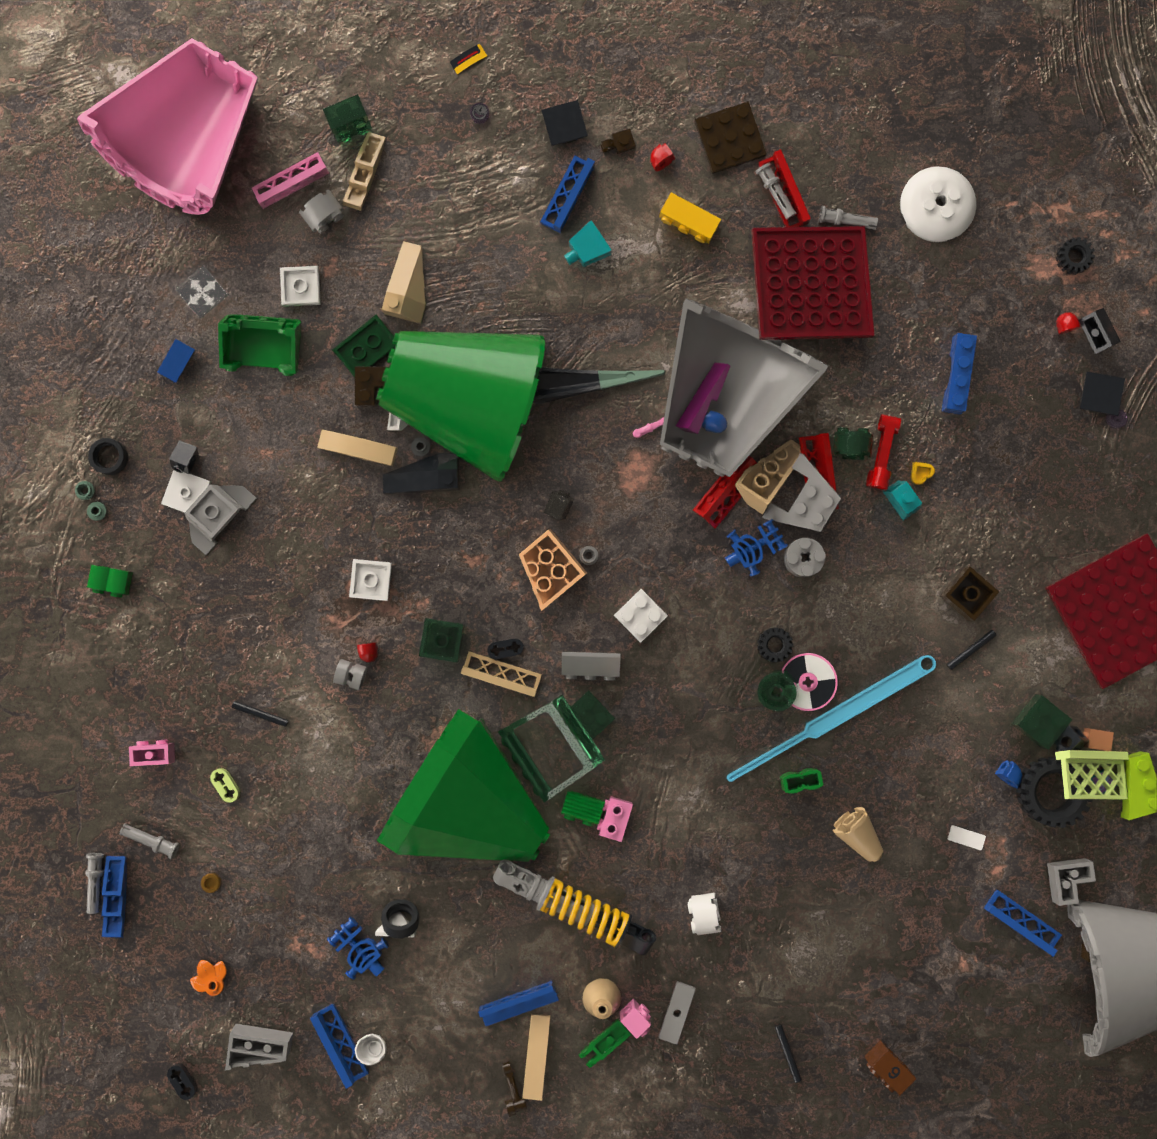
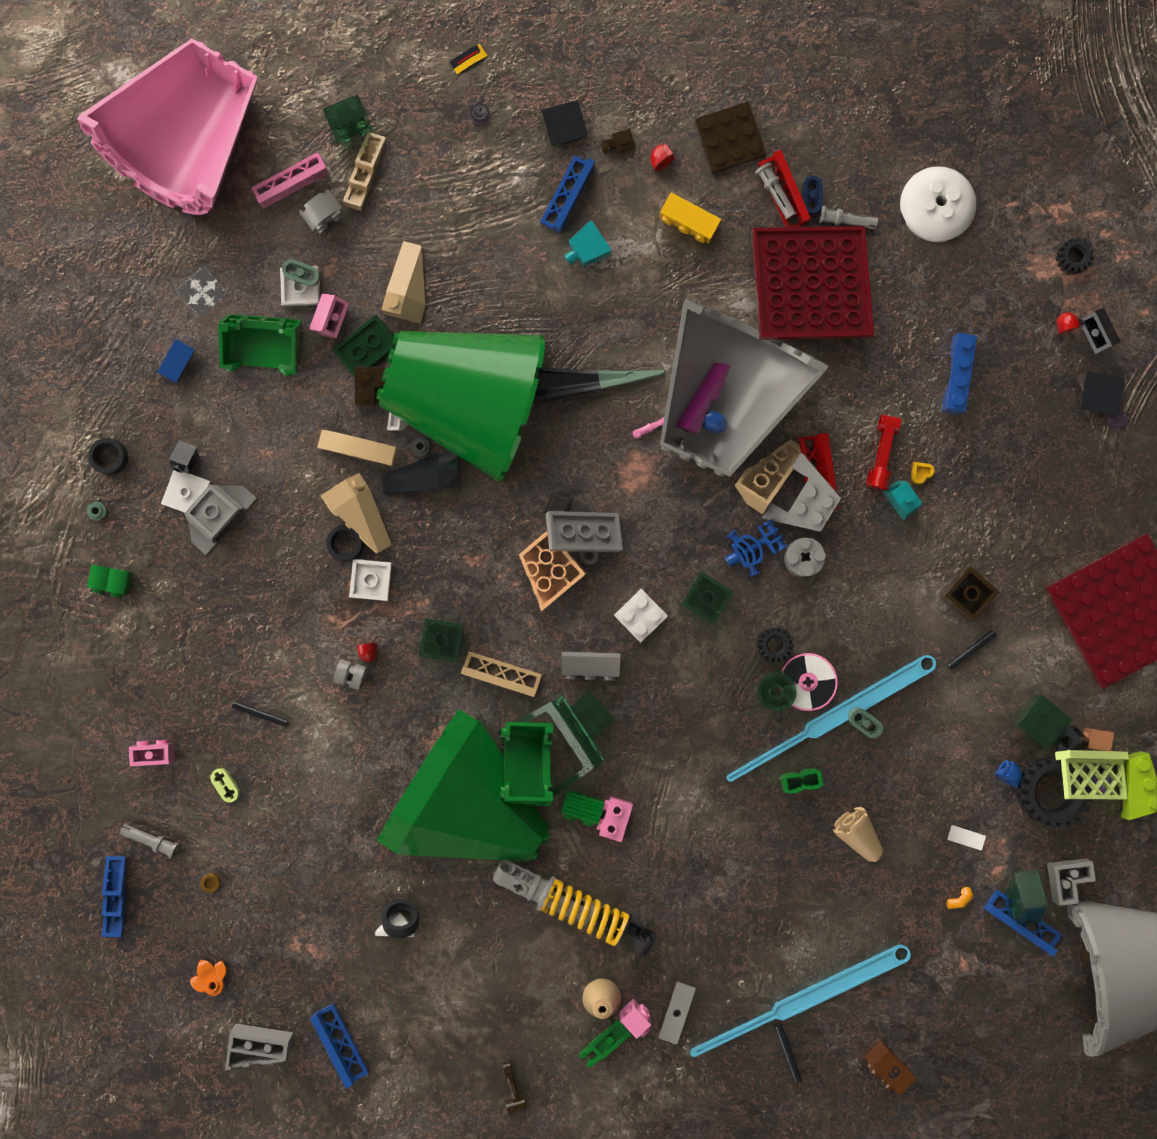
sand green plate [75,481,95,500] -> none
light grey pin [85,853,104,914] -> none
black beam [167,1063,197,1100] -> none
blue piece [327,917,389,980] -> none
white hair [355,1034,387,1065] -> none
blue fence [478,980,559,1026] -> none
black beam [487,639,524,659] -> none
tan slope [522,1014,550,1101] -> none
white brick [688,893,721,935] -> none
red fence [693,456,757,529] -> none
clear green brick [832,427,873,460] -> none
none -> sand green plate [282,259,320,287]
none -> bright pink brick [309,294,349,338]
none -> tan wedge [321,473,392,554]
none -> black tyre [326,525,364,561]
none -> green windscreen [500,722,553,806]
none -> light grey plate [546,511,623,552]
none -> clear green brick [680,571,734,625]
none -> medium azure piece [690,944,911,1057]
none -> dark blue plate [802,175,823,215]
none -> sand green plate [848,707,883,738]
none -> light orange arm [947,887,973,909]
none -> clear green brick [1006,870,1048,925]

